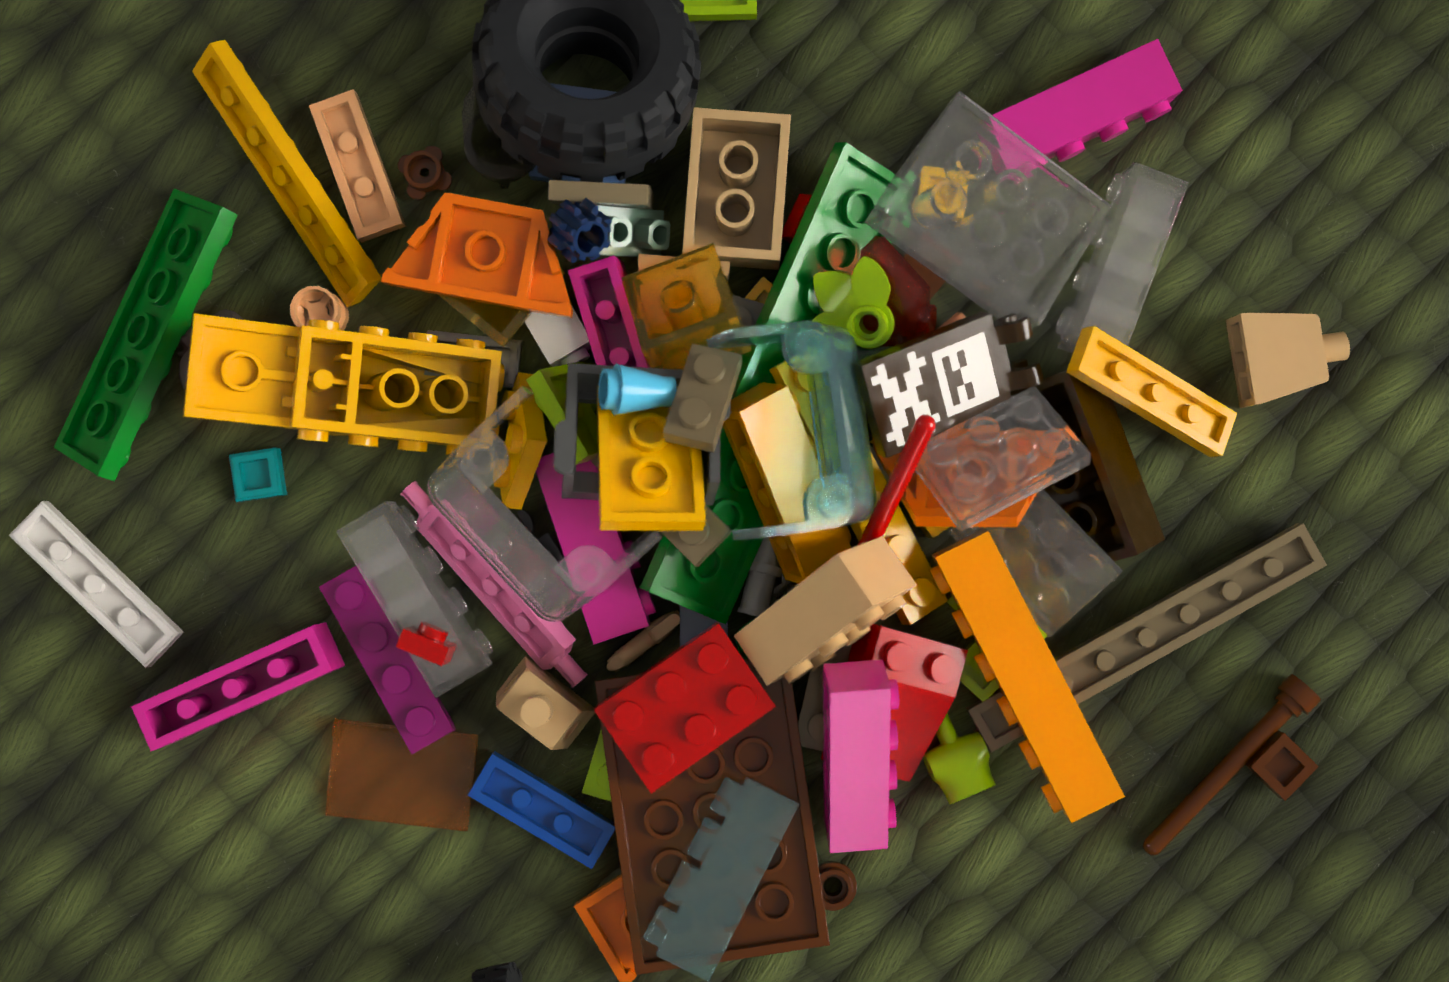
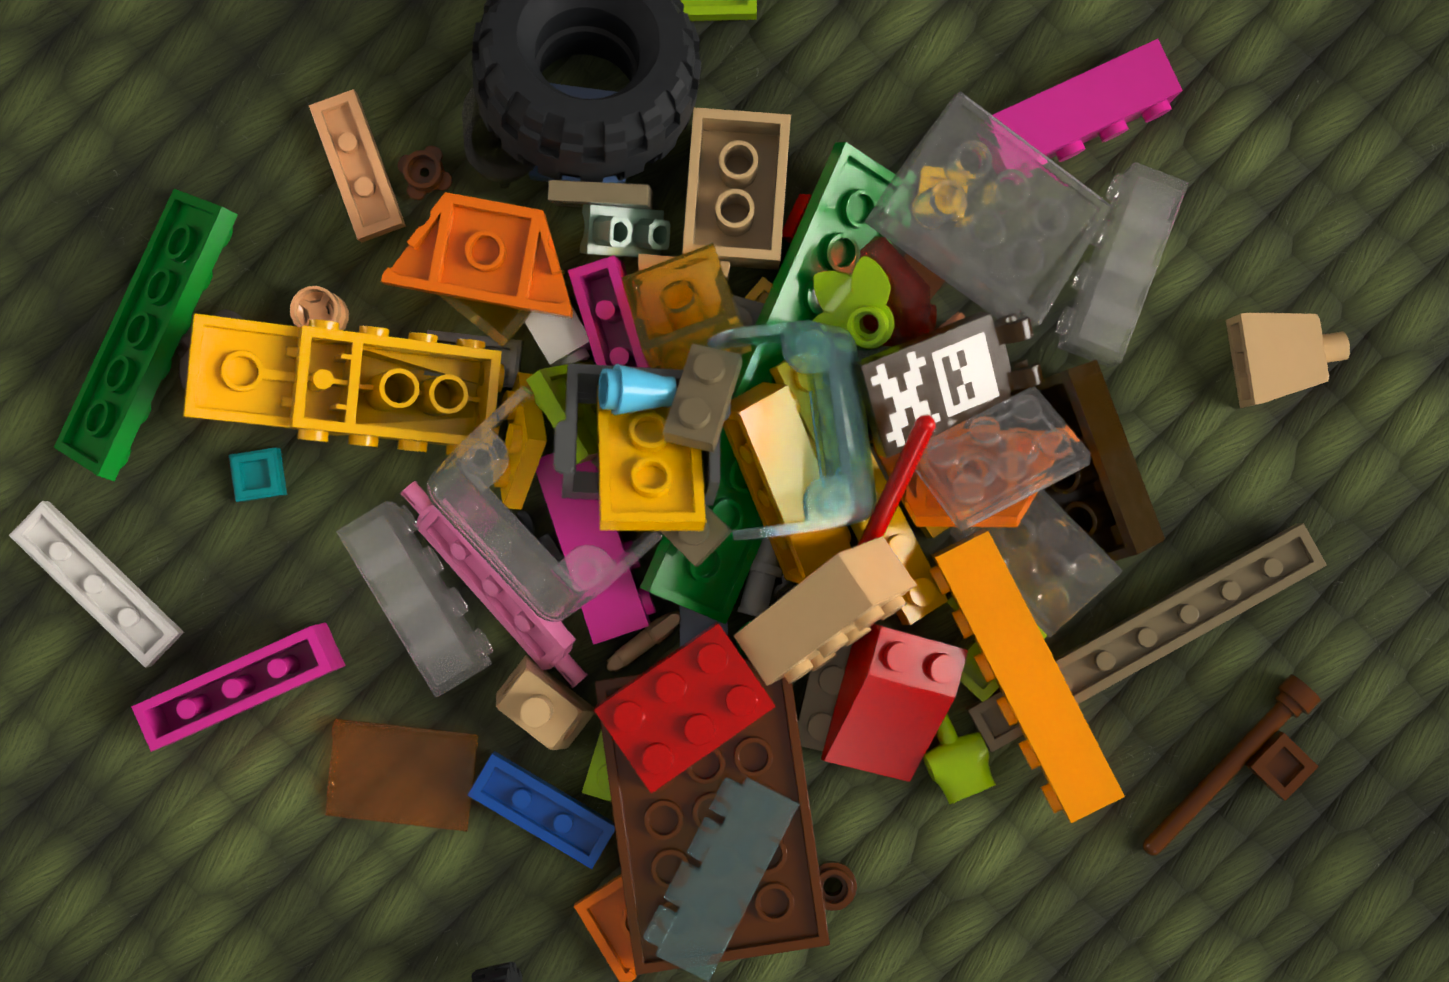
yellow plate [192,40,382,307] -> none
magenta plate [319,563,457,754] -> none
red plate [395,622,458,667] -> none
dark blue gear [548,197,612,263] -> none
dark pink brick [823,660,899,853] -> none
yellow plate [1066,326,1237,457] -> none

